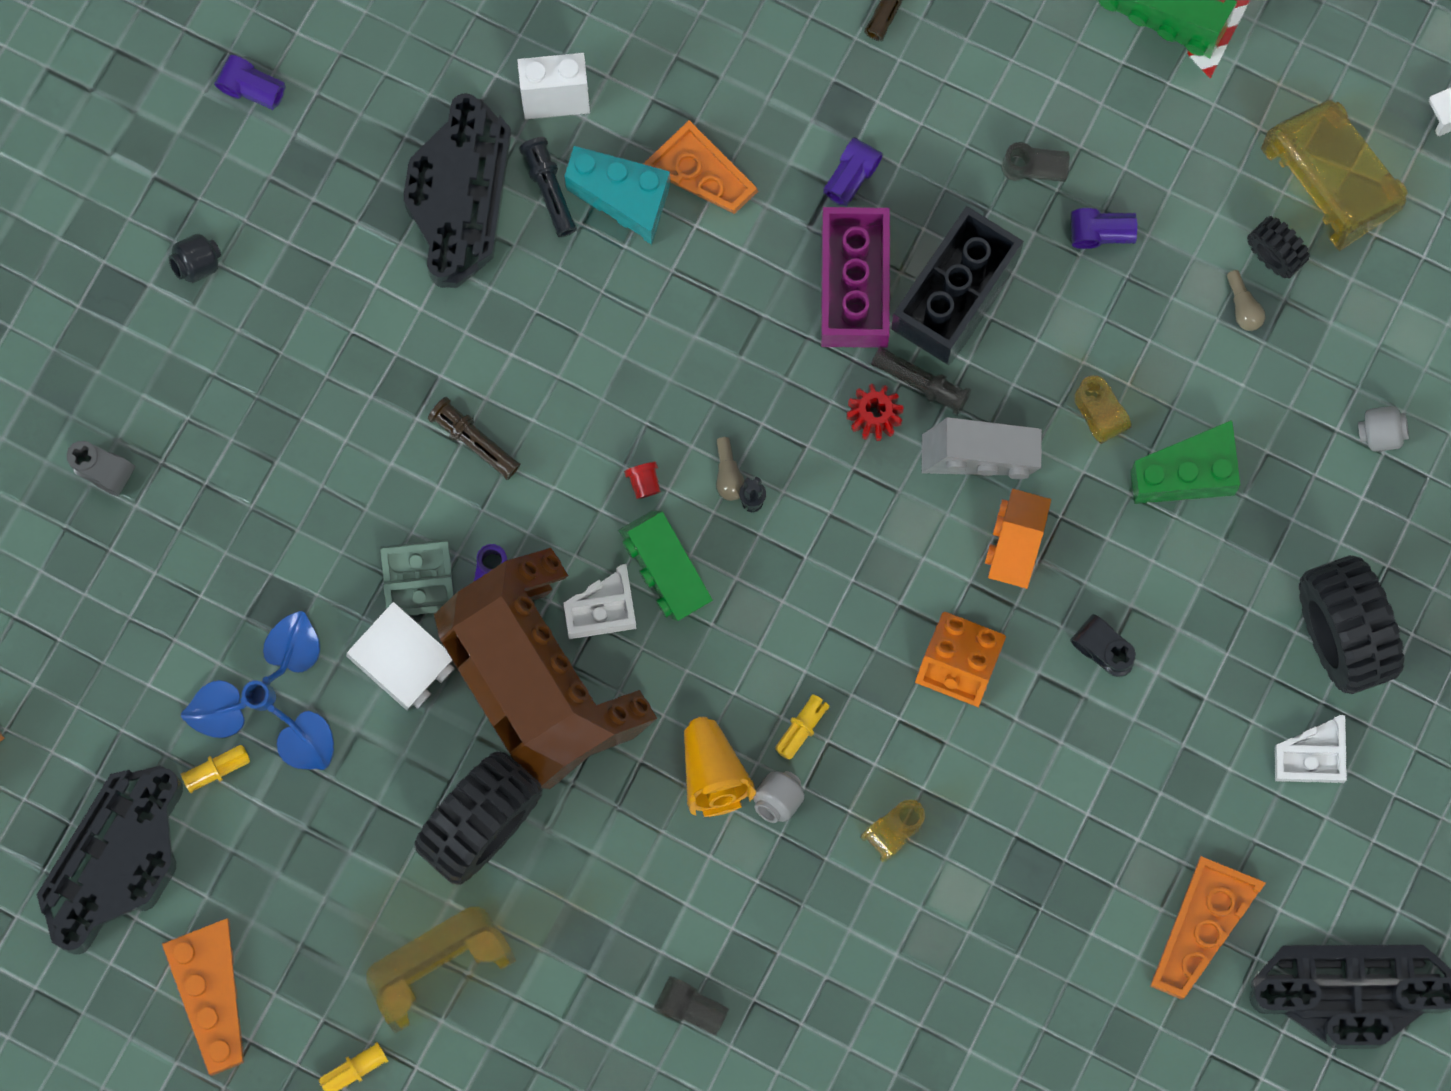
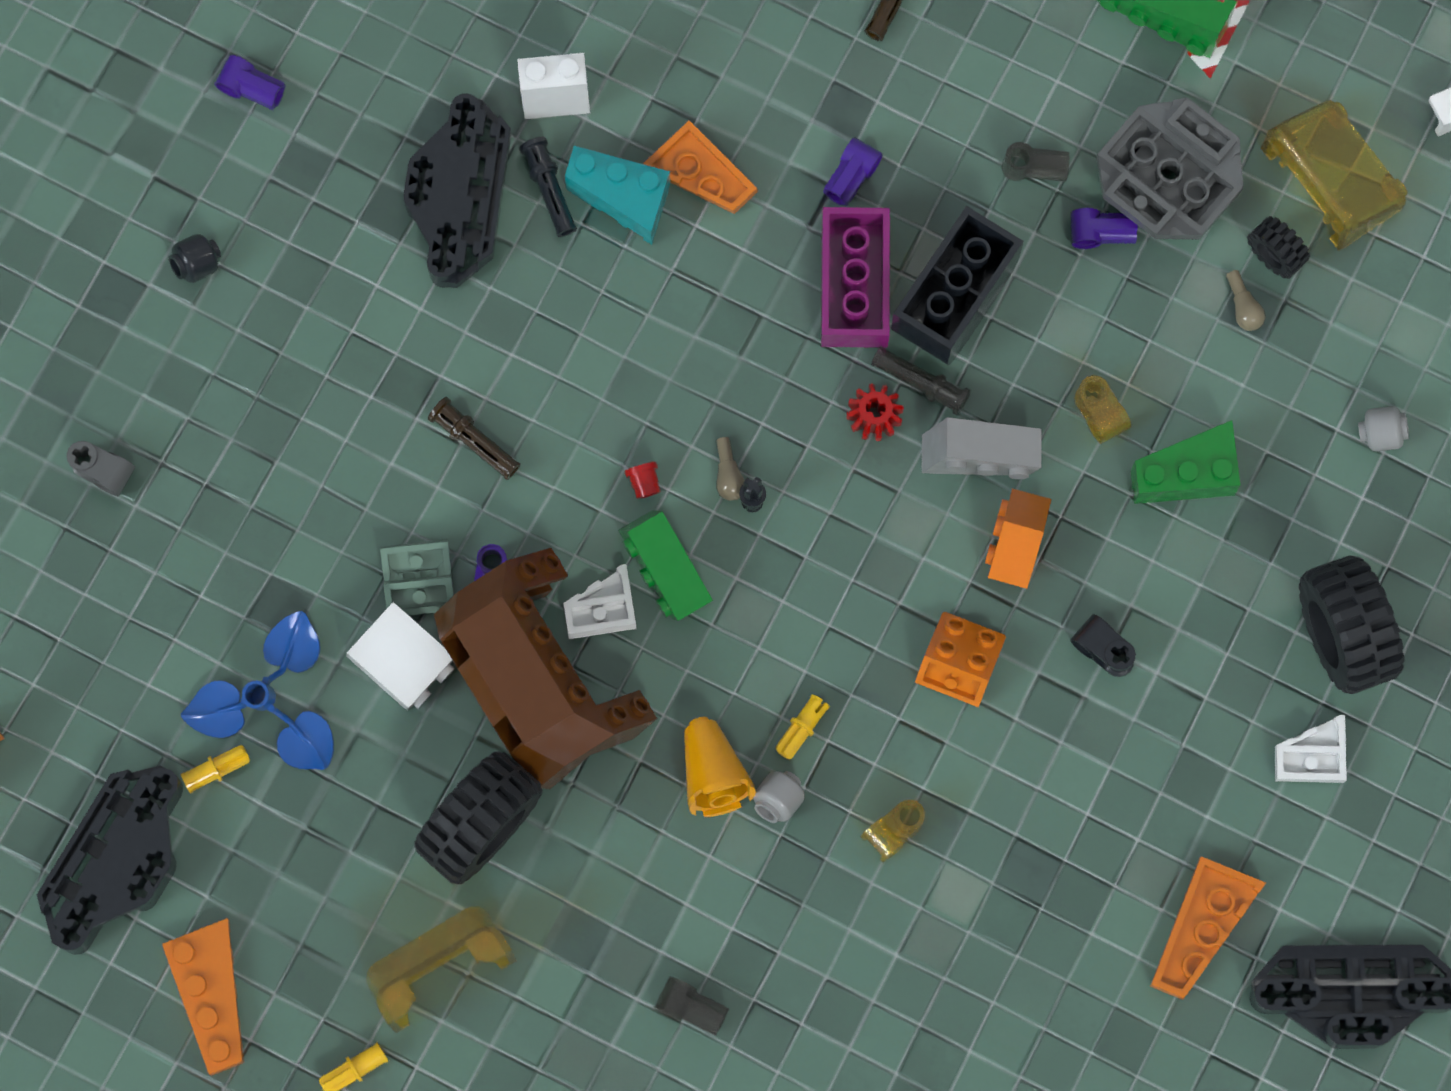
none -> dark grey piece [1096,98,1243,240]

